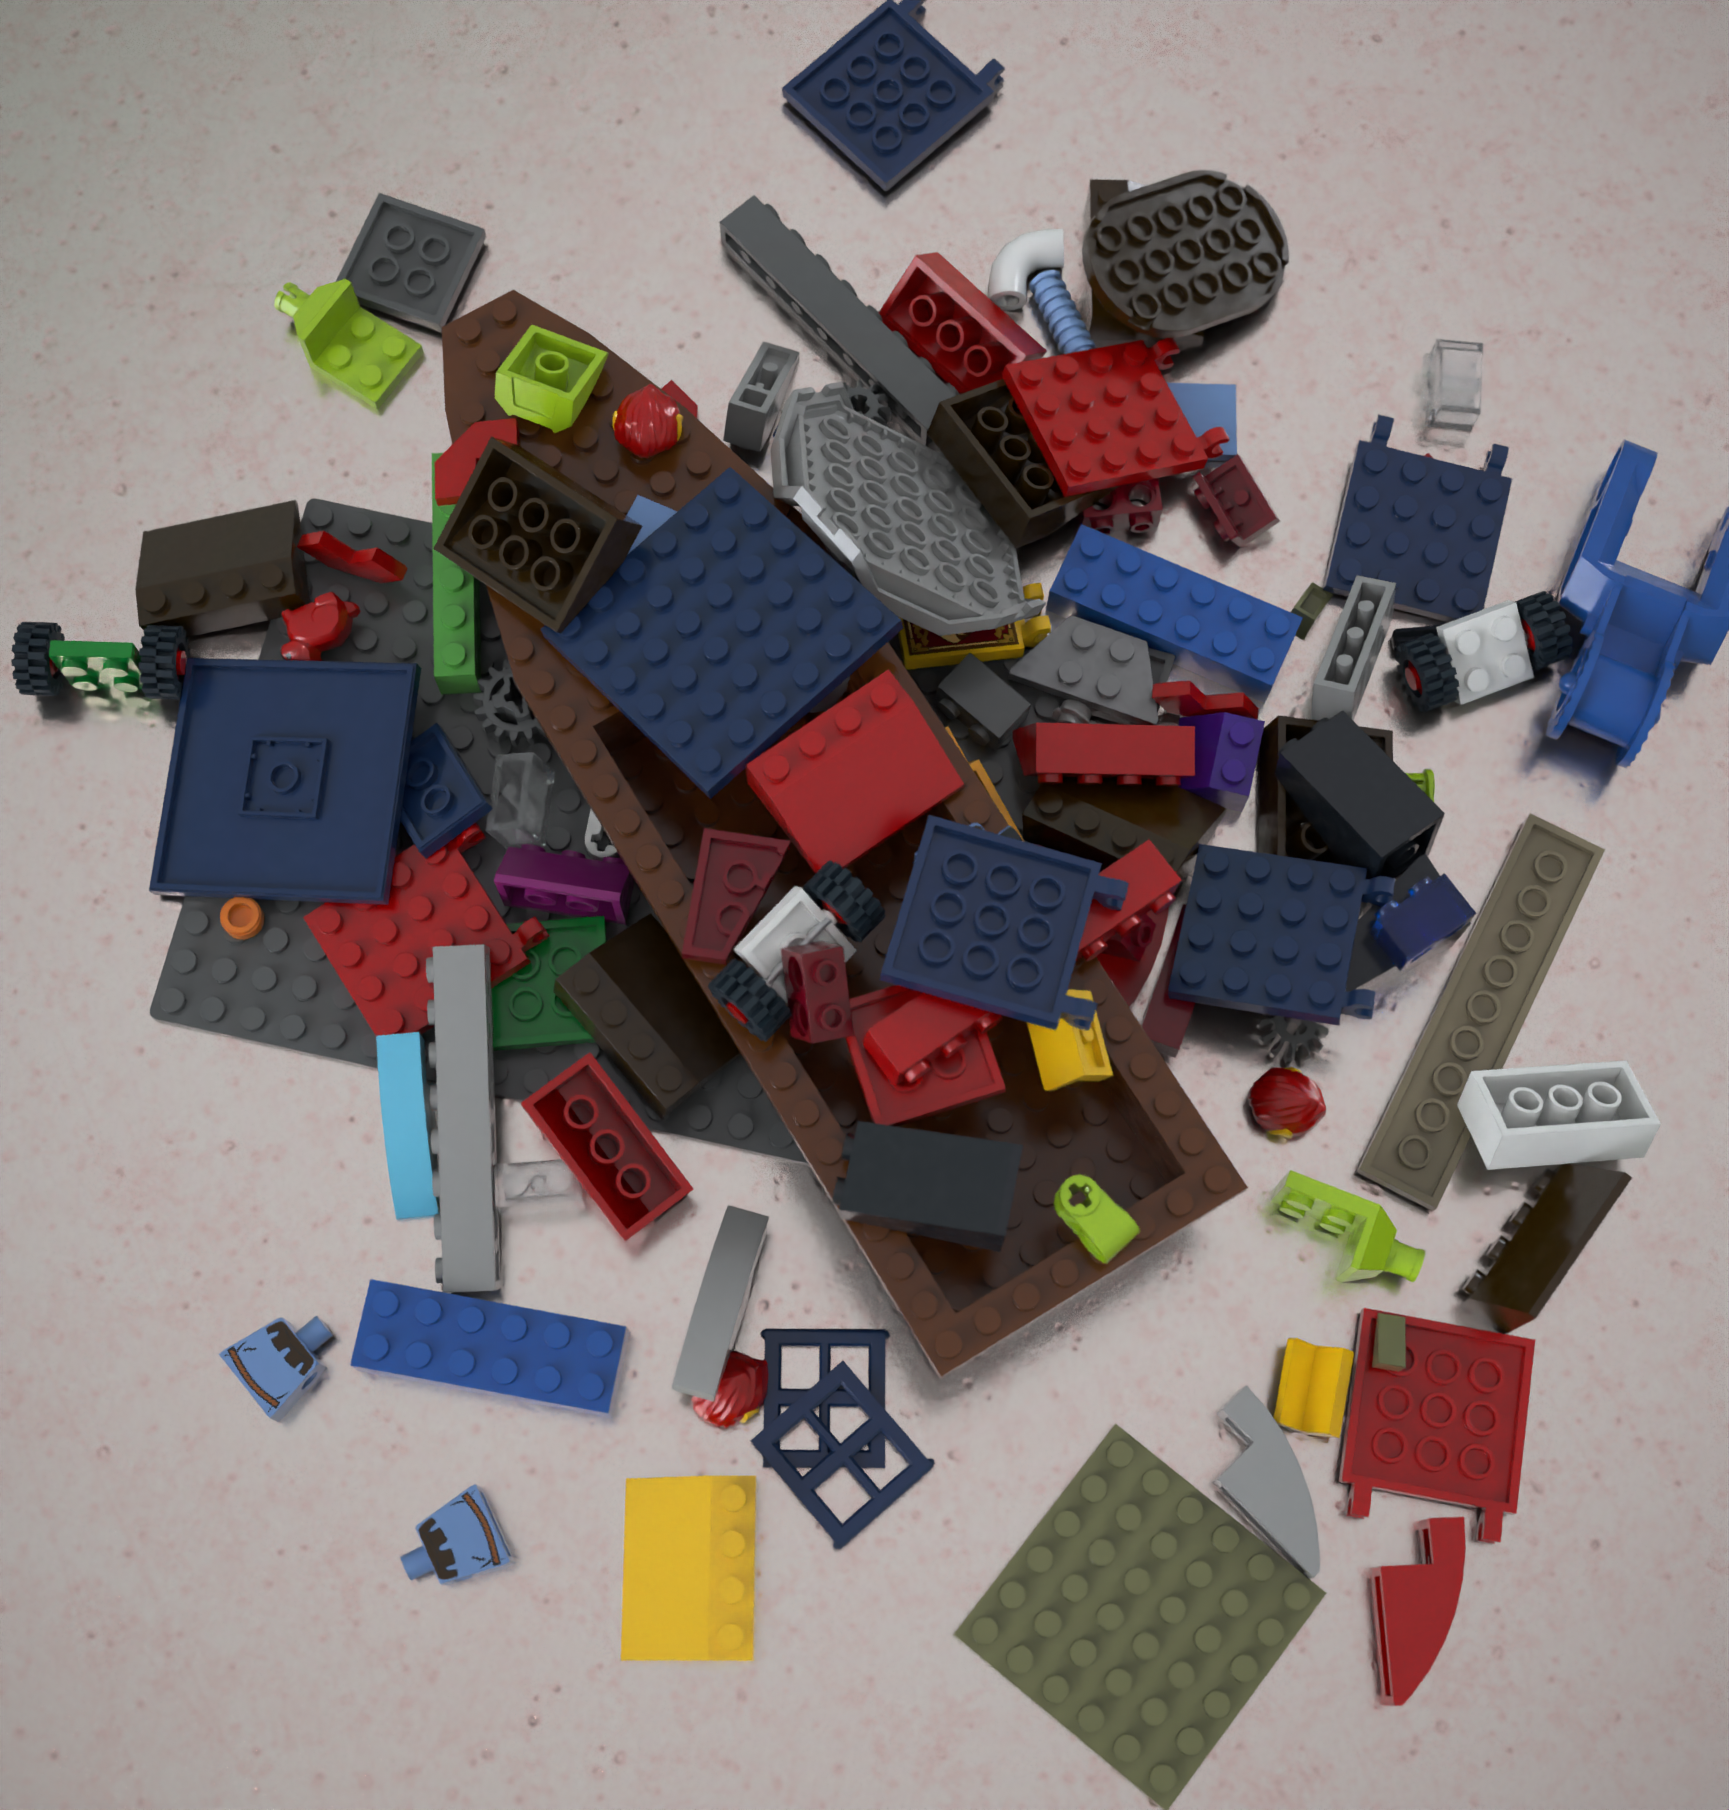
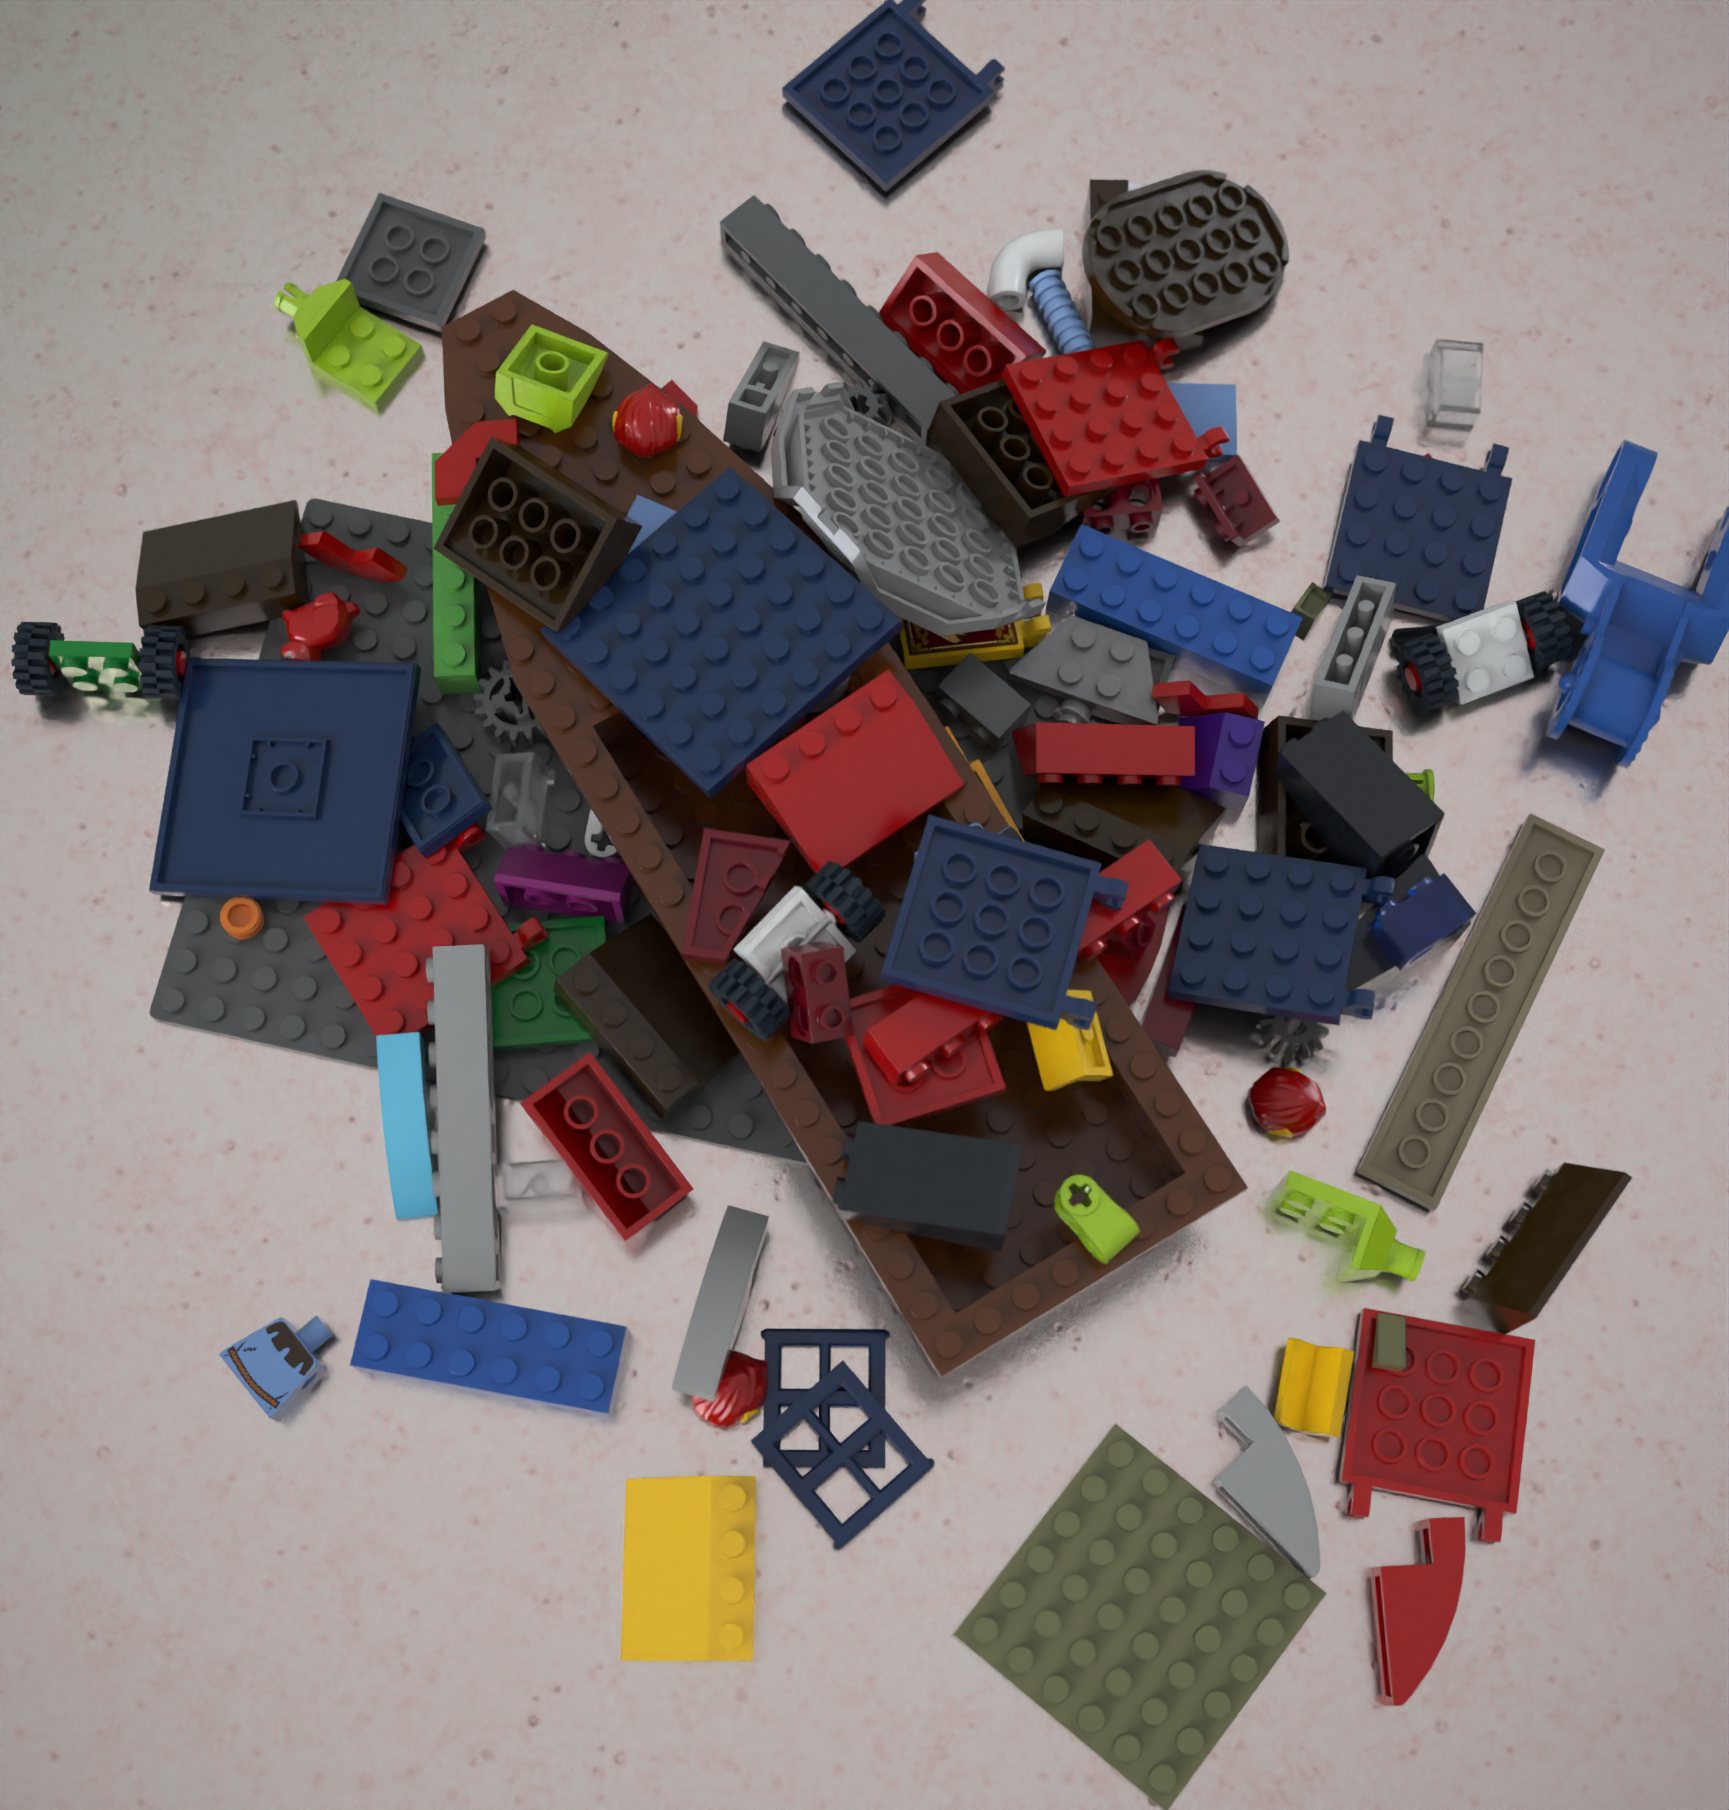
medium blue torso [400,1484,515,1586] -> none
white brick [1457,1060,1661,1170] -> none

